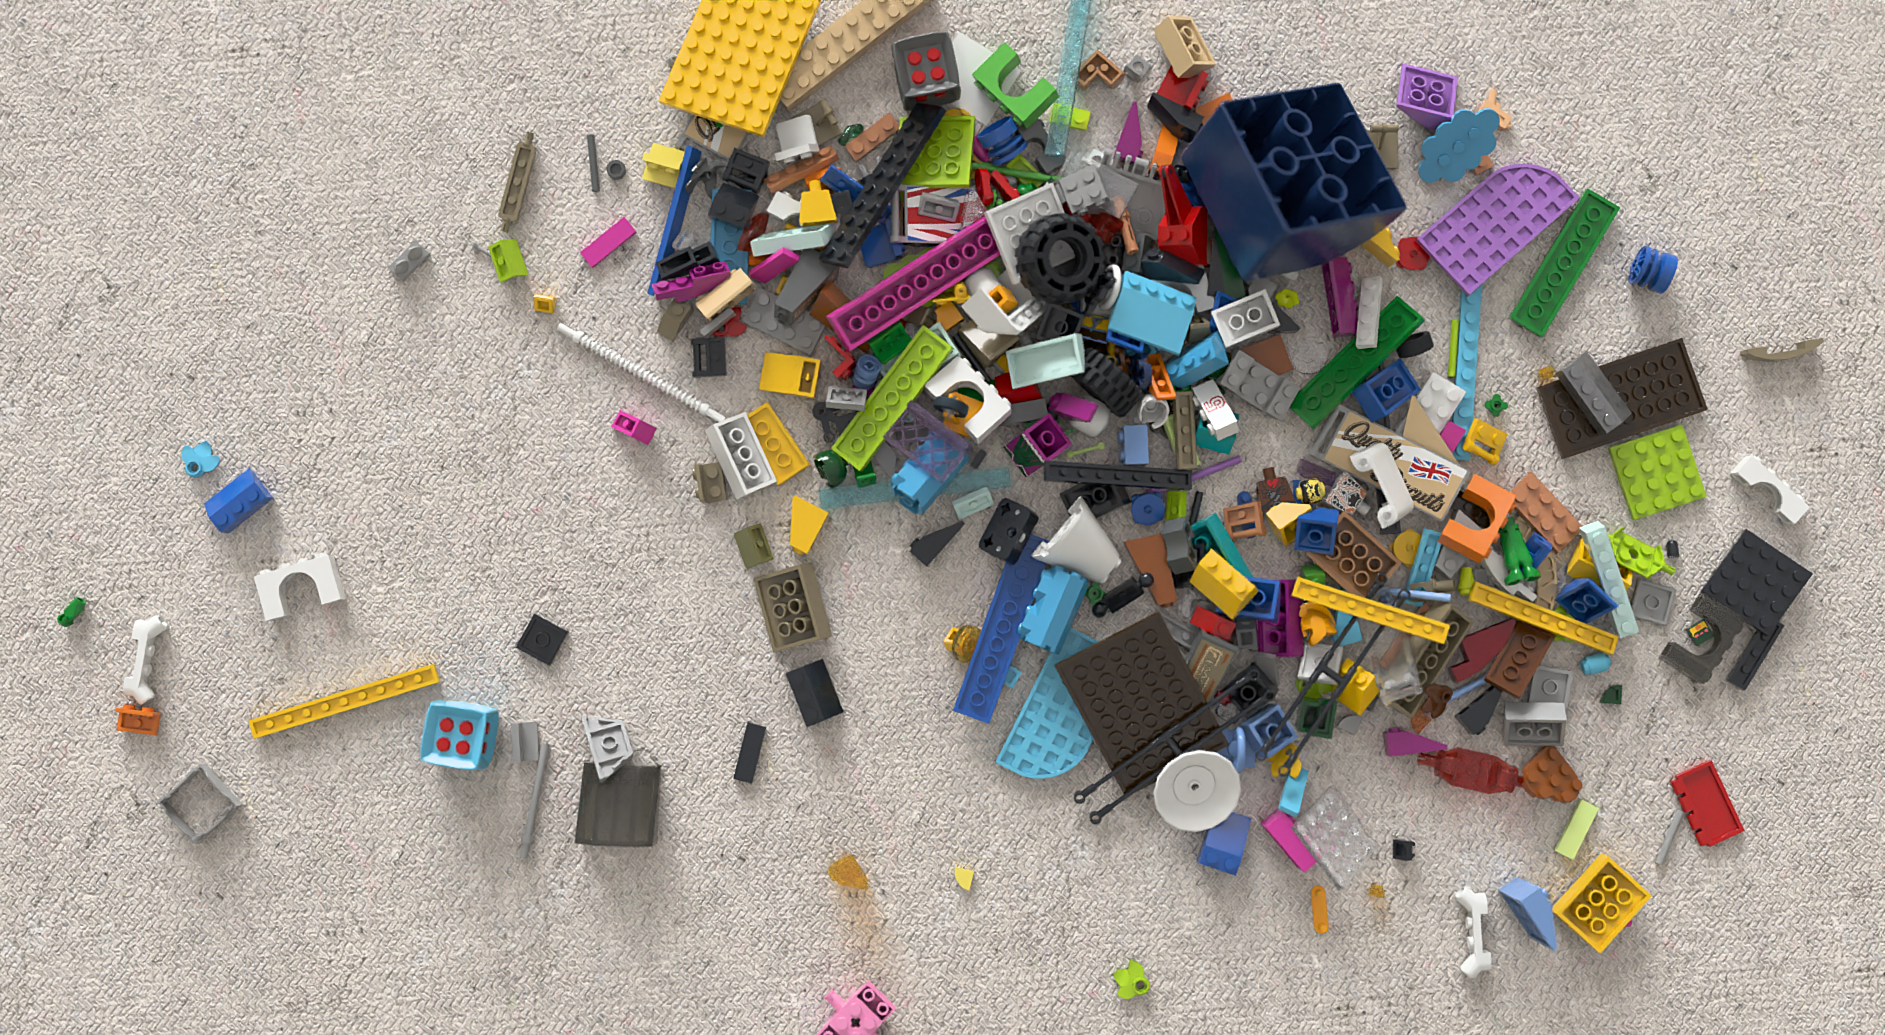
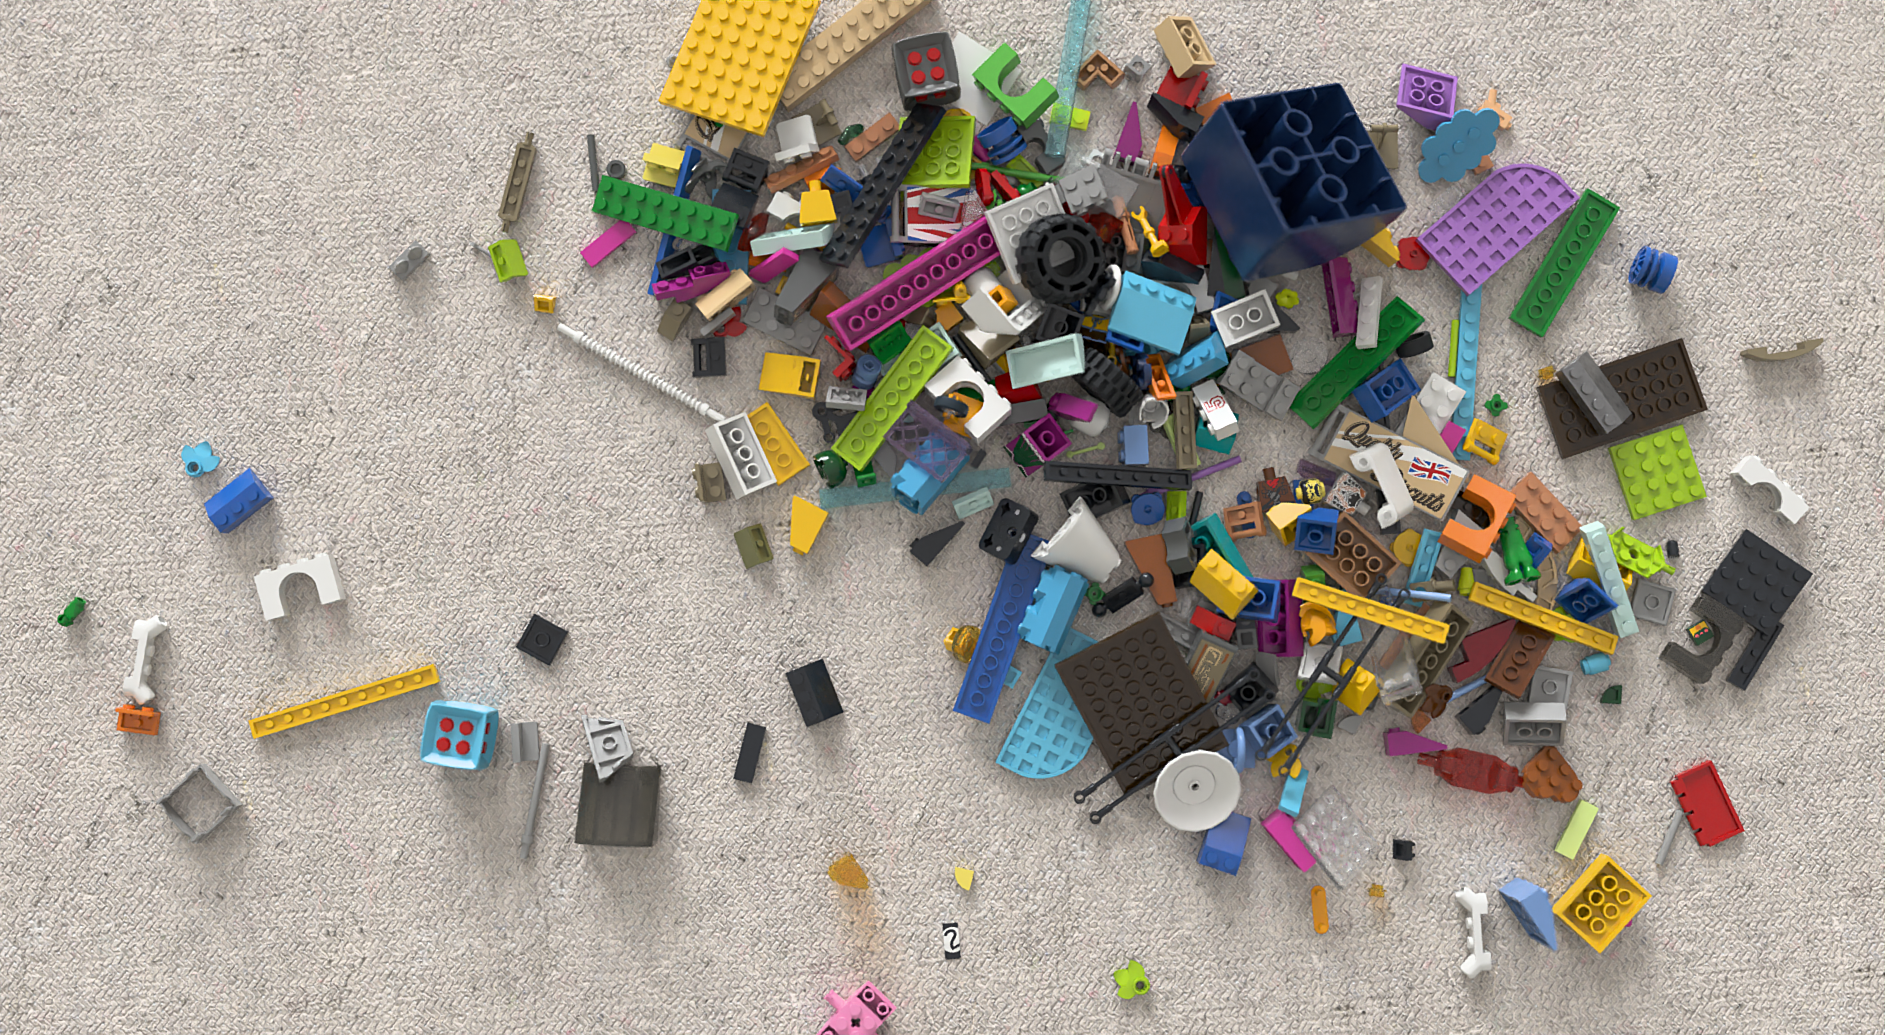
dark pink slope [611,410,657,445] -> none
dark tan slope [753,562,832,653] -> none
none -> green plate [592,175,739,252]
none -> sticker [942,922,961,960]
none -> yellow piece [1131,206,1169,257]

